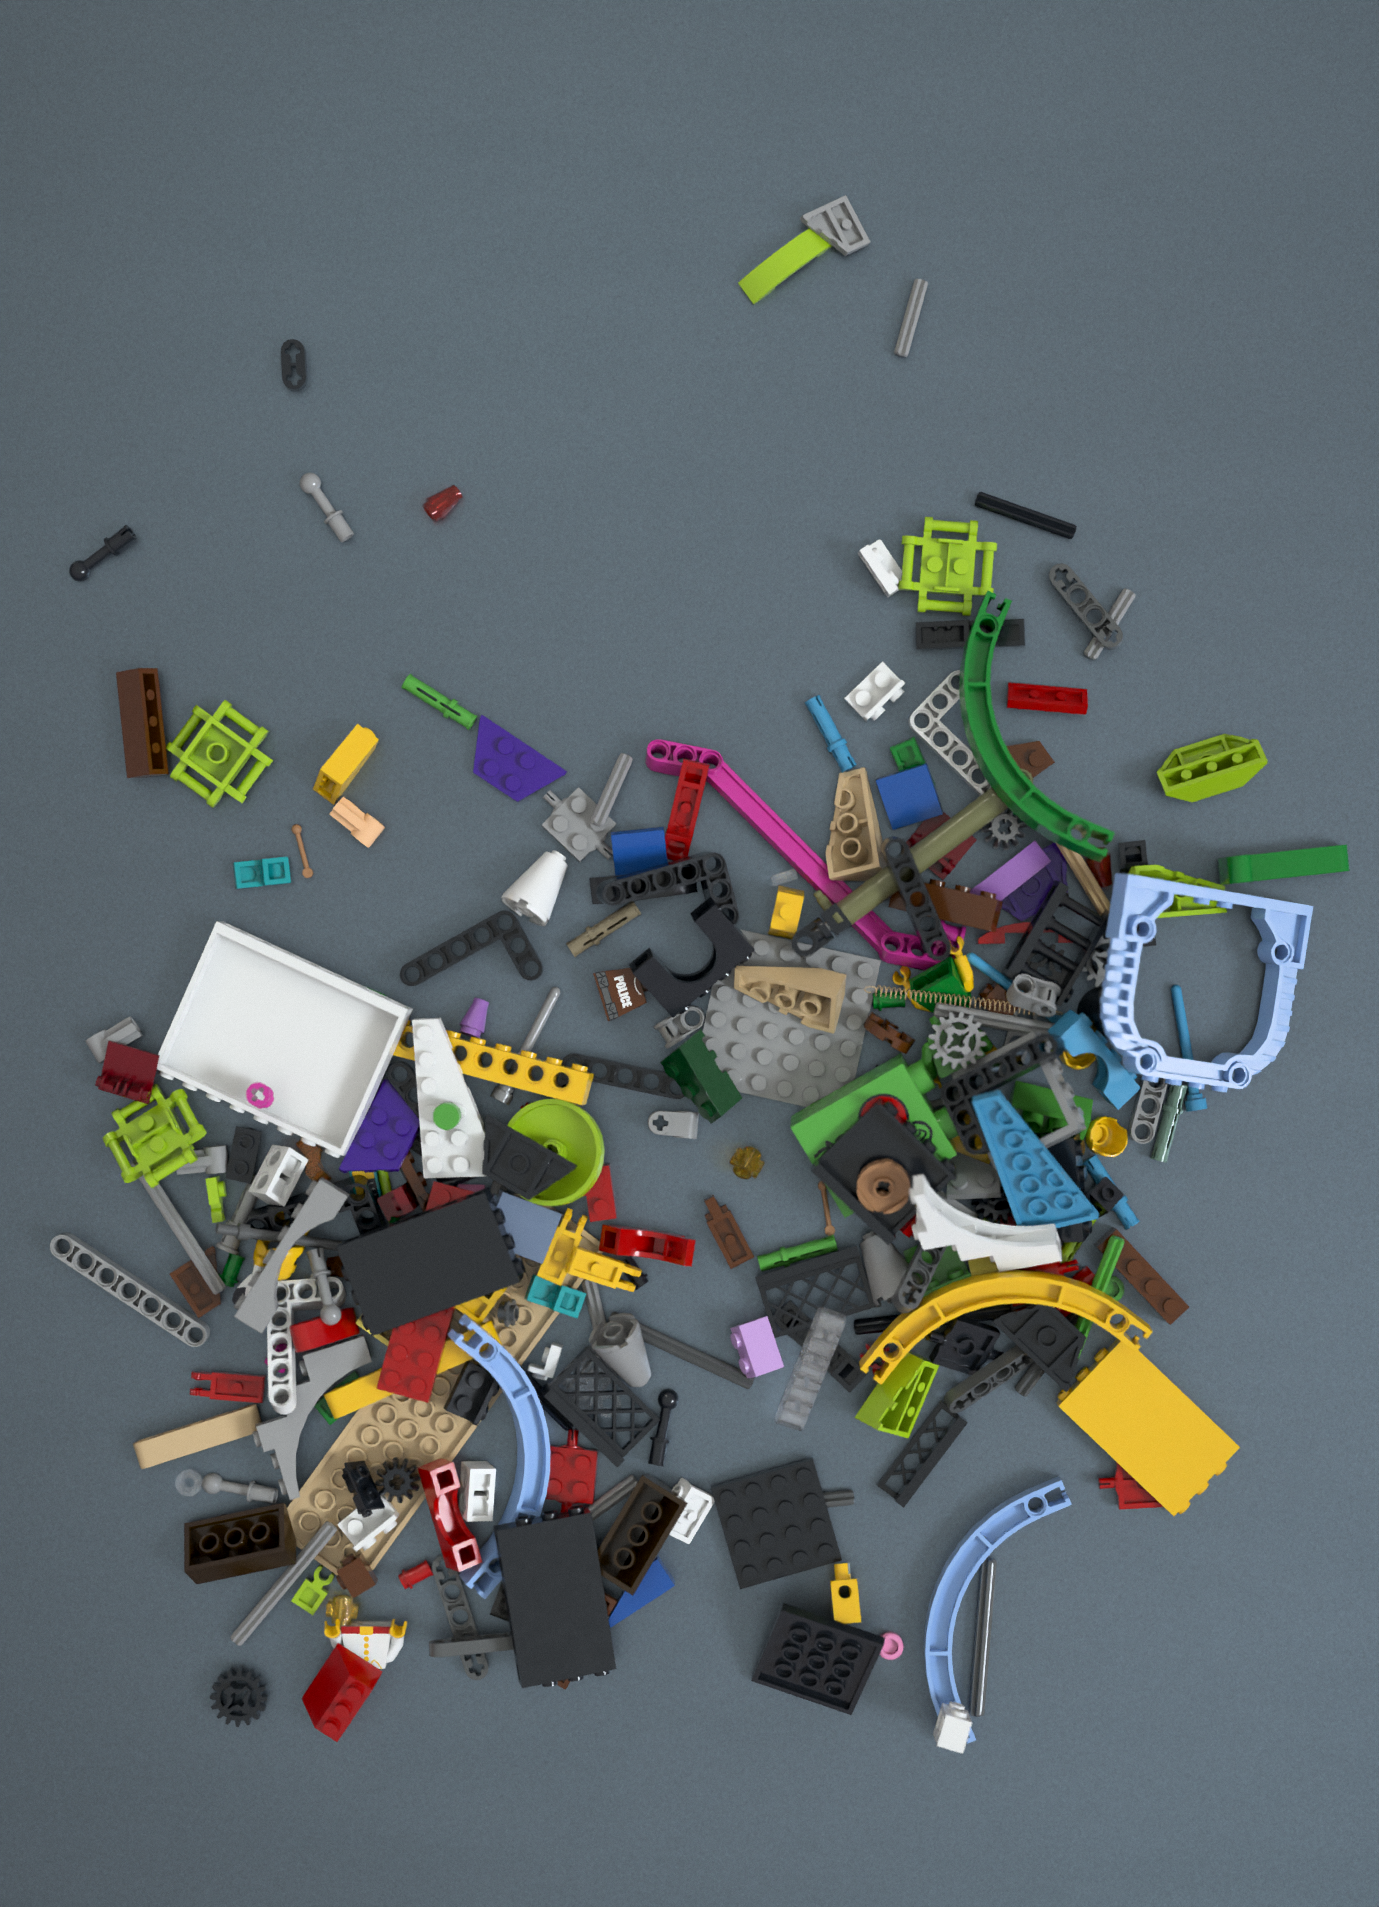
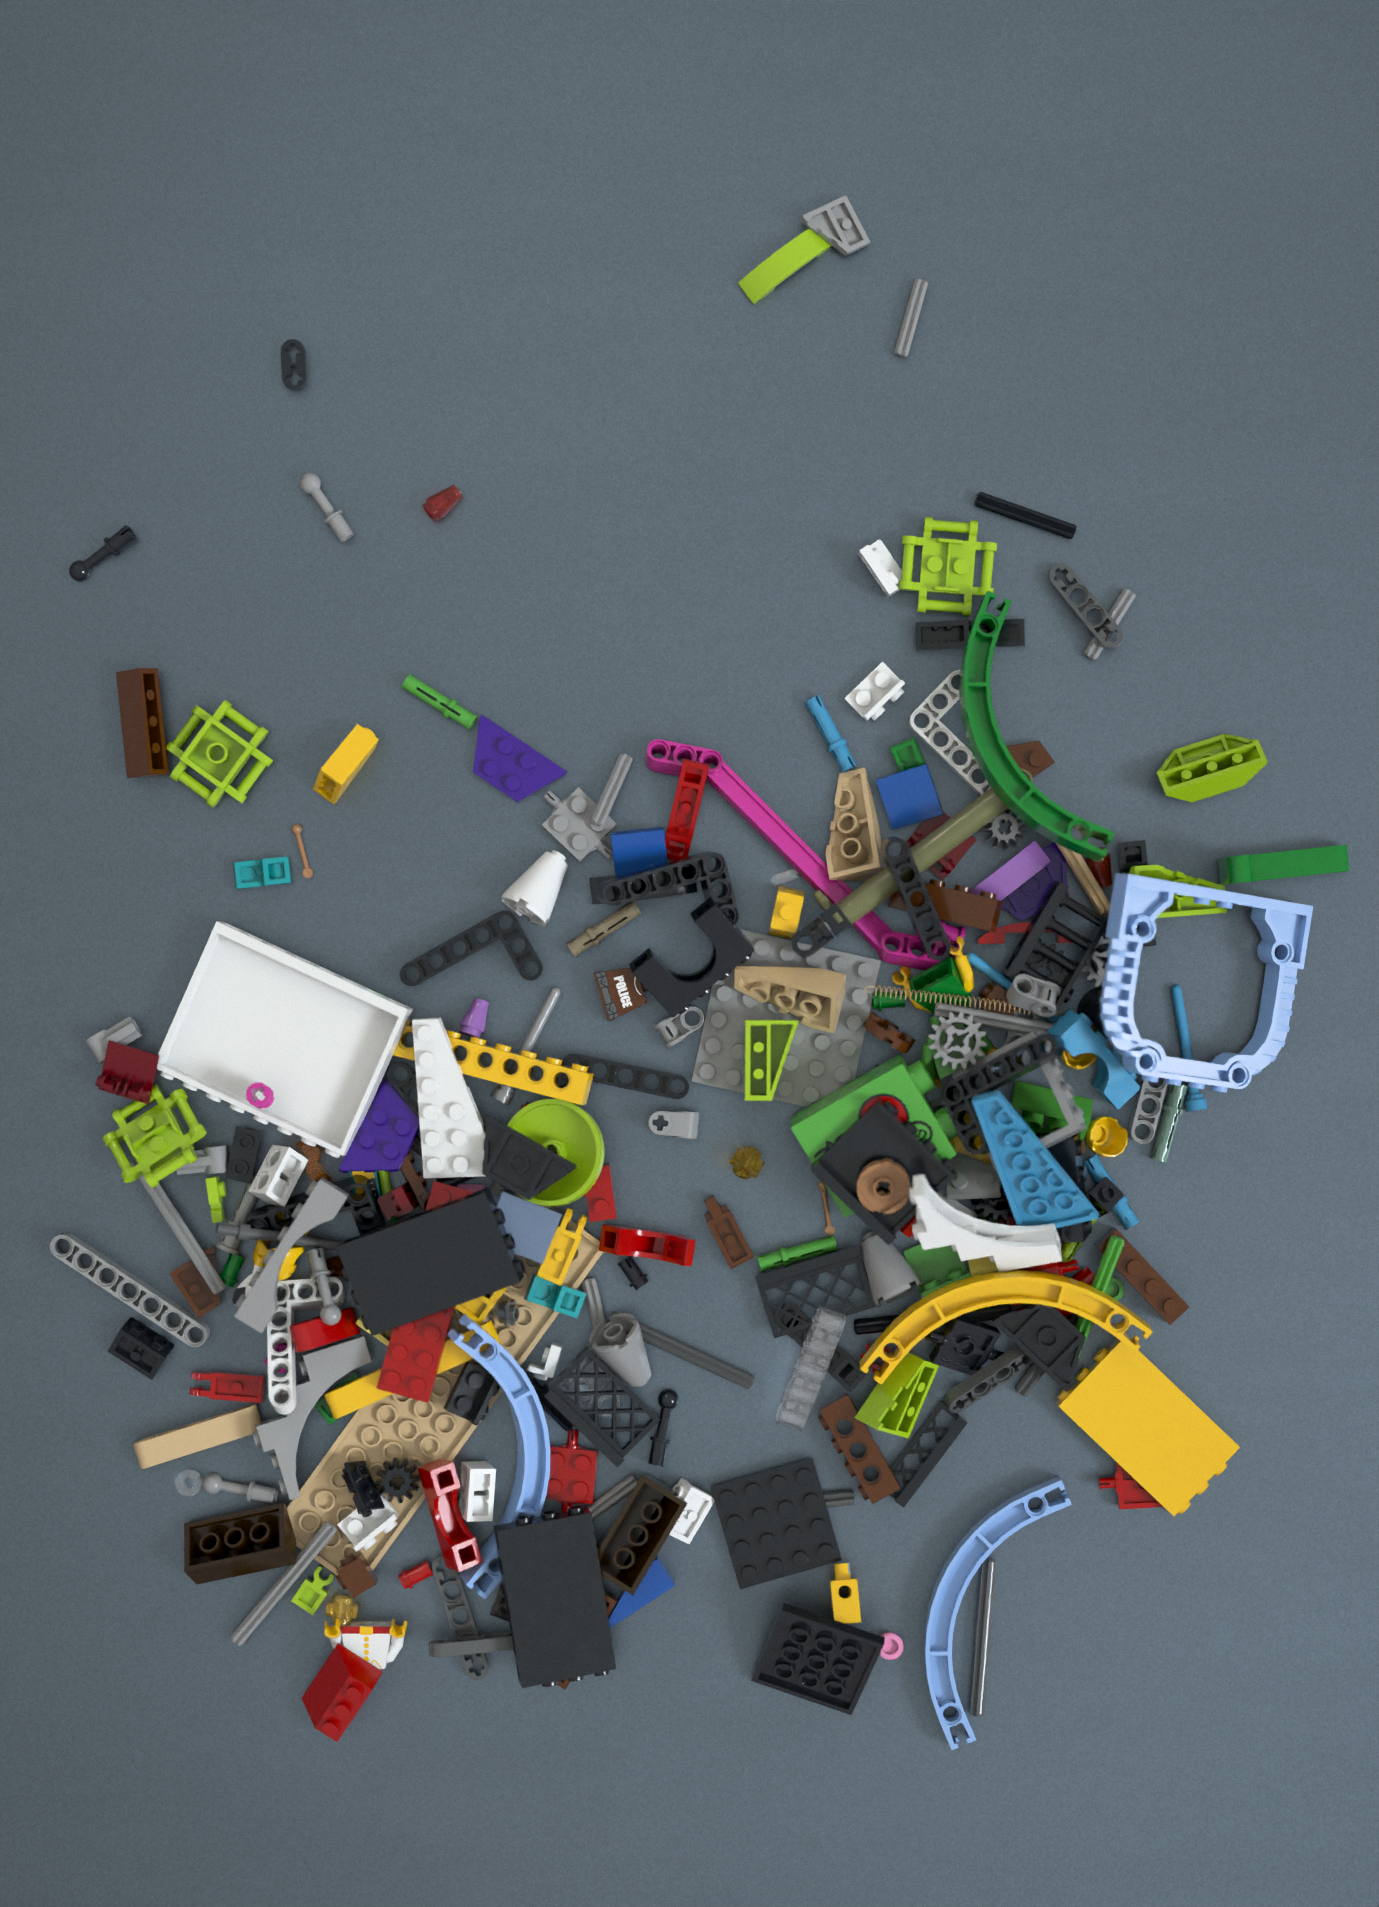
black gear [210,1667,269,1727] -> none
light nougat piece [330,797,385,848] -> none
bright green tile [433,1102,461,1130] -> none
yellow hinge [565,1246,642,1292] -> none
dark green wedge [660,1029,742,1123] -> none
lavender brick [730,1316,784,1378] -> none
dark grey beam [893,1242,947,1313] -> none
white brick [933,1701,972,1753] -> none
red plate [1007,682,1088,715] -> none
none -> black bracket [108,1317,174,1380]
none -> lime wedge [745,1019,799,1101]
none -> reddish brown brick [818,1393,900,1504]

